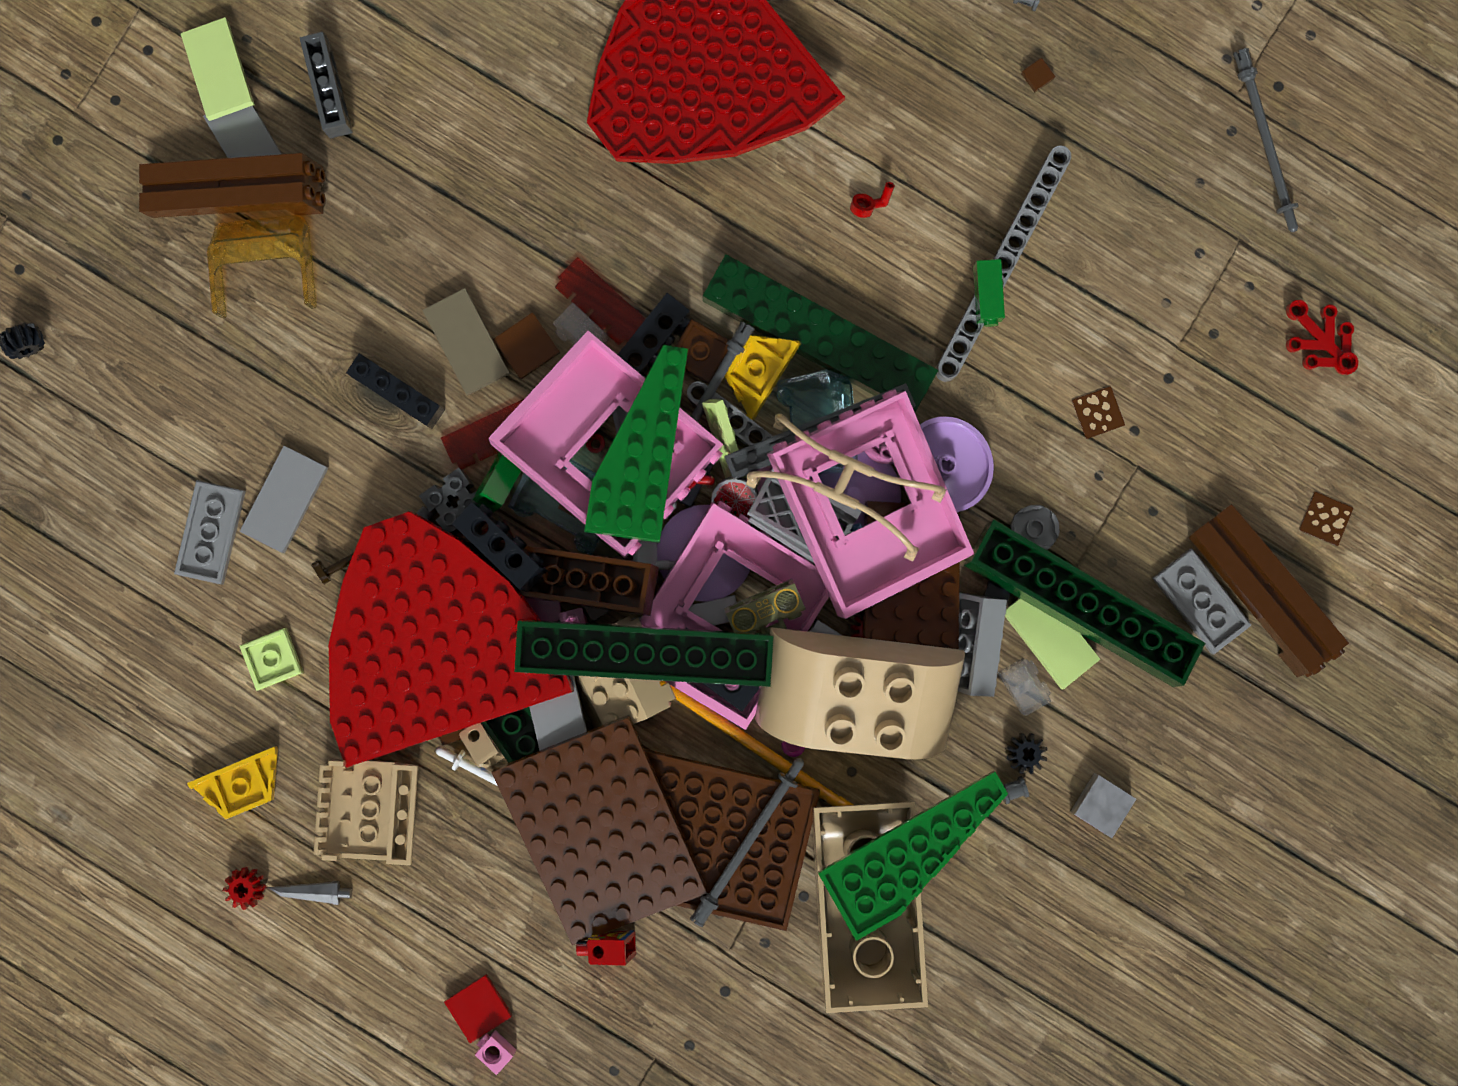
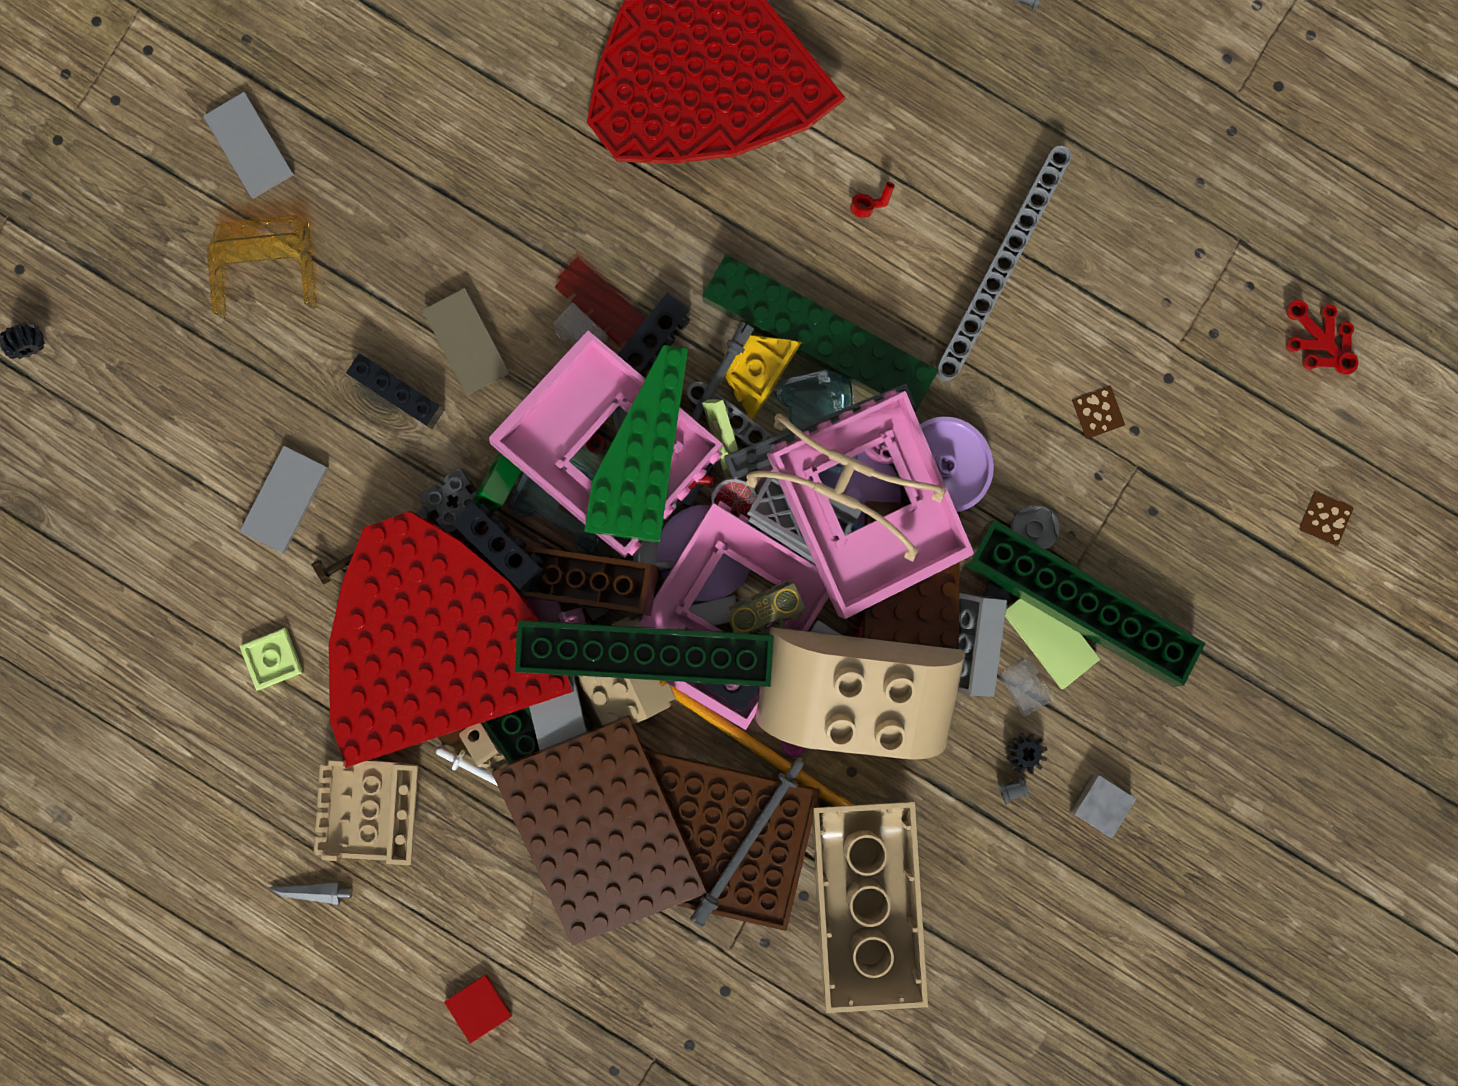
reddish brown brick [139,153,326,218] -> none
light grey tile [174,480,246,585] -> none
yellowish green tile [181,17,255,121] -> none
yellow wing [187,746,278,819] -> none
red gear [222,867,267,910] -> none
dark grey brick [299,32,353,139] -> none
clear red windscreen [441,398,525,470] -> none
bright pink brick [475,1030,517,1075] -> none
reddish brown tile [493,312,560,379] -> none
red torso [576,930,636,966] -> none
reddish brown tile [675,319,728,384] -> none
green wing [818,771,1008,941] -> none
green brick [973,259,1005,327] -> none
reddish brown tile [1021,58,1056,93] -> none
light grey tile [1152,548,1251,655] -> none
reddish brown brick [1188,504,1349,677] -> none
dark grey bar [1233,48,1299,232] -> none

